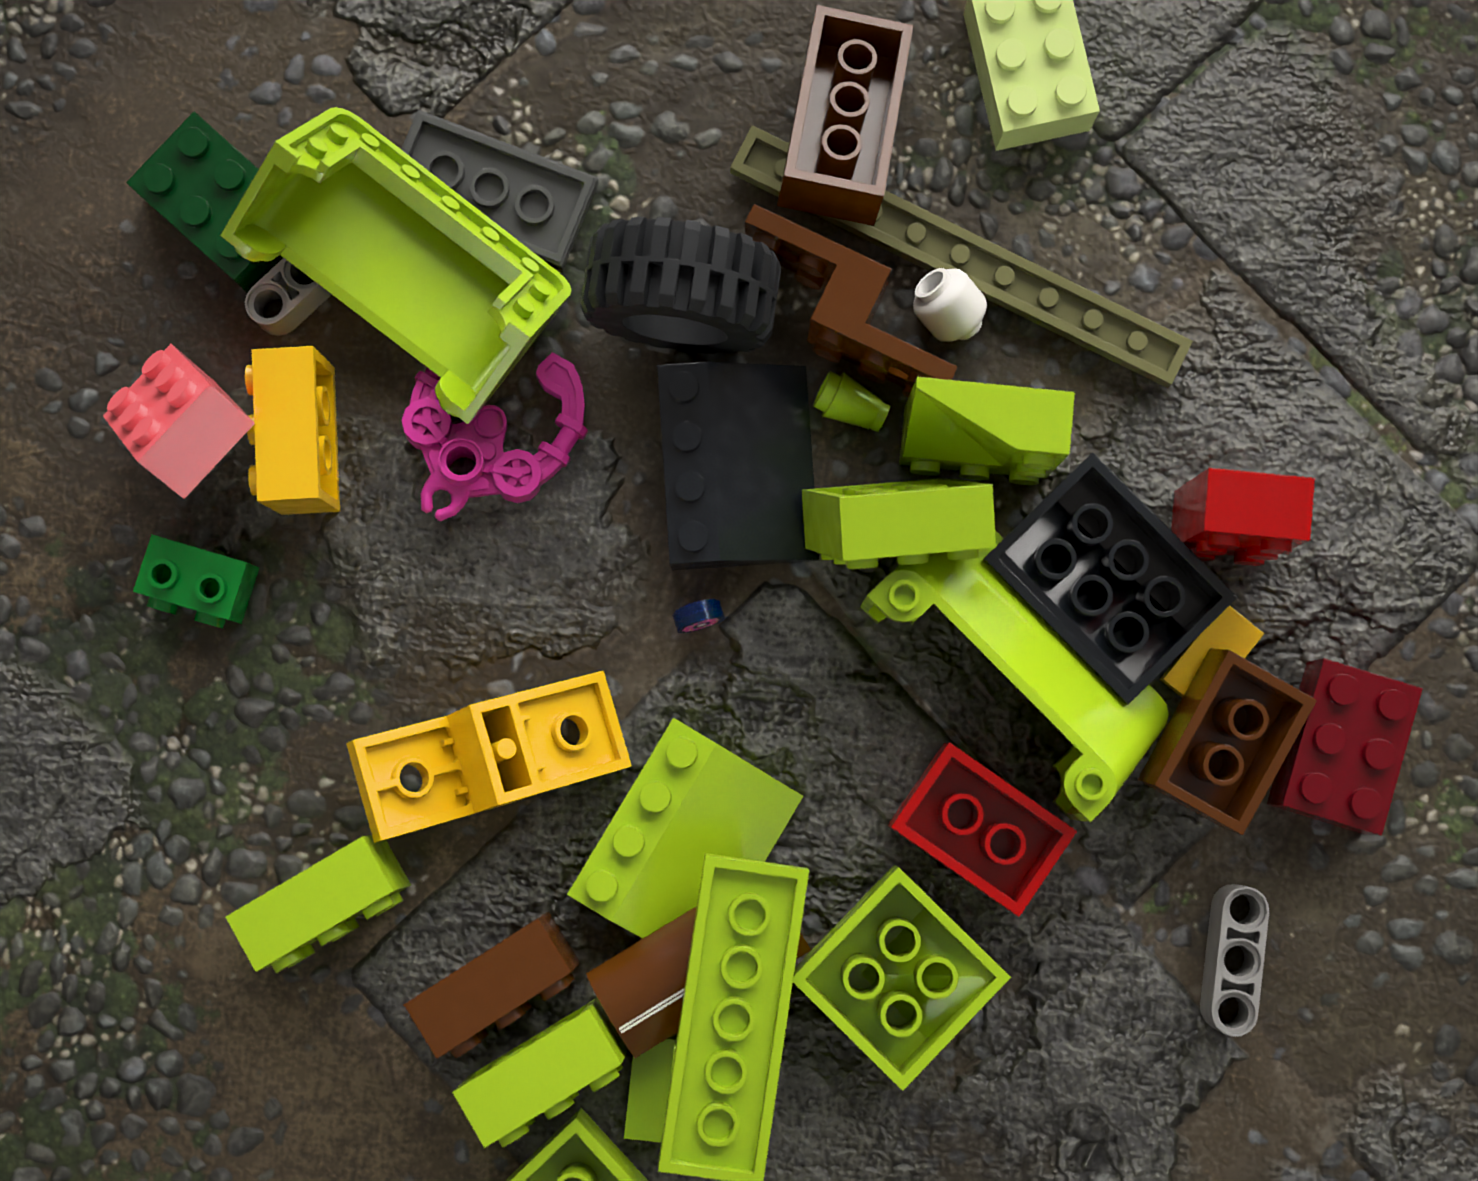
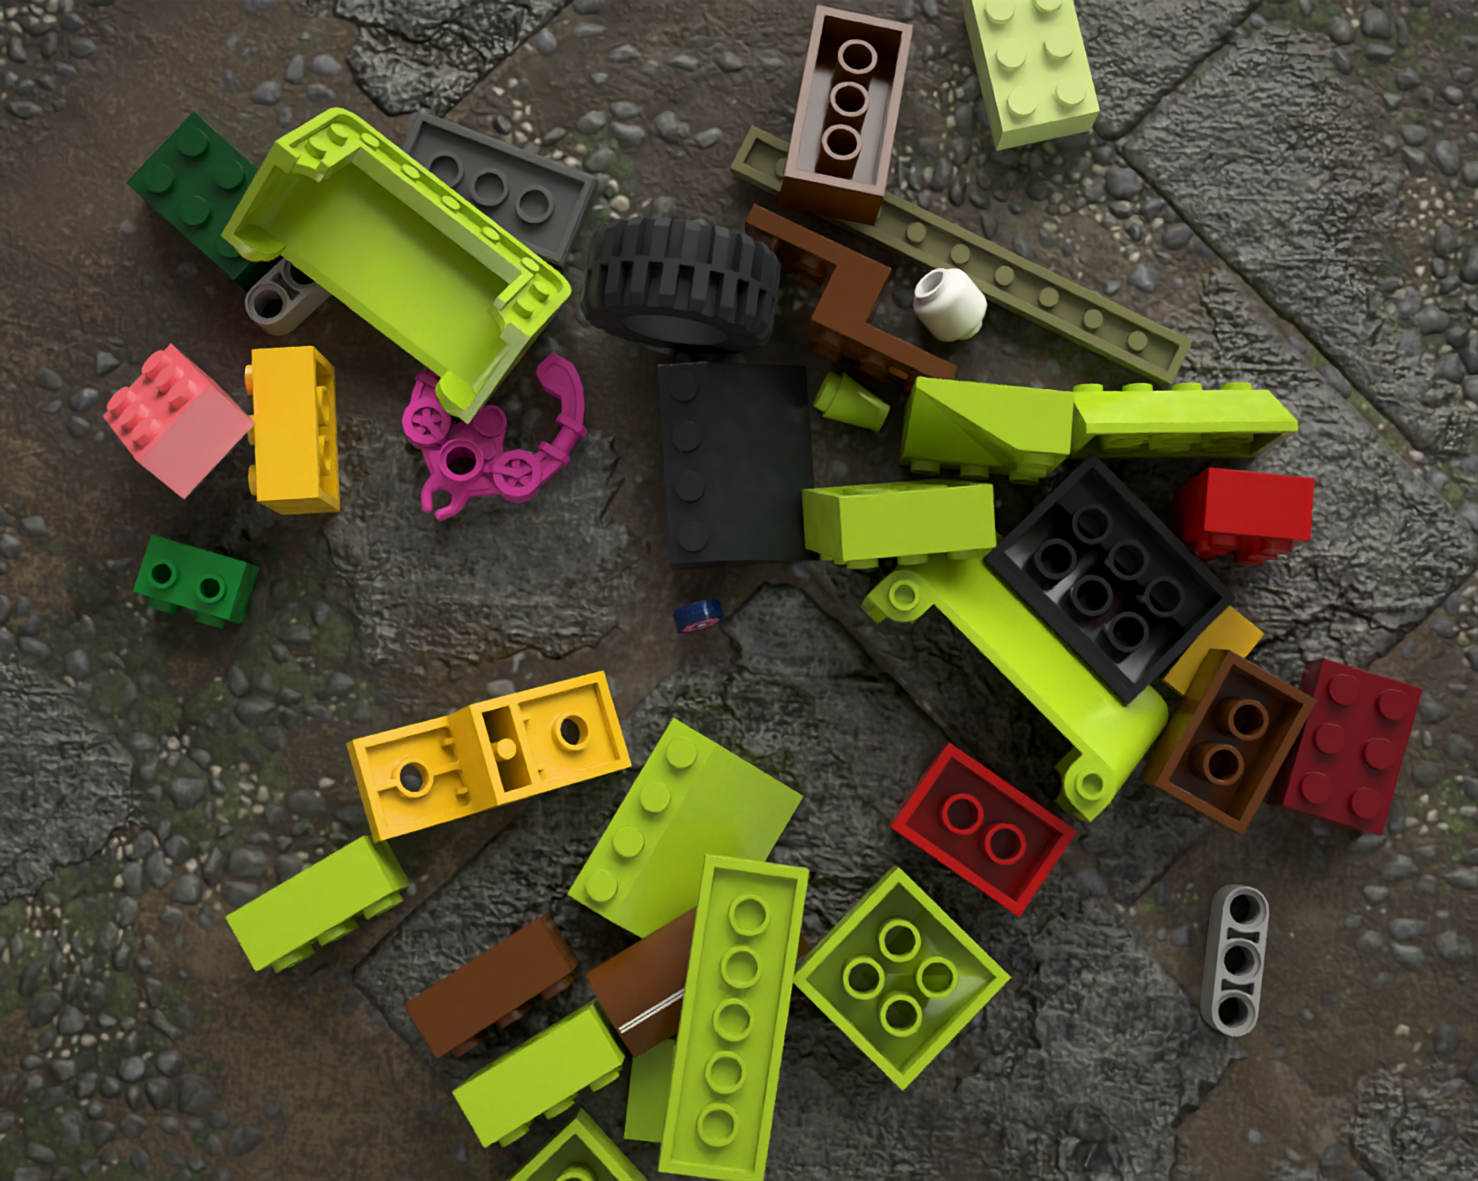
none -> lime slope [1065,382,1298,459]

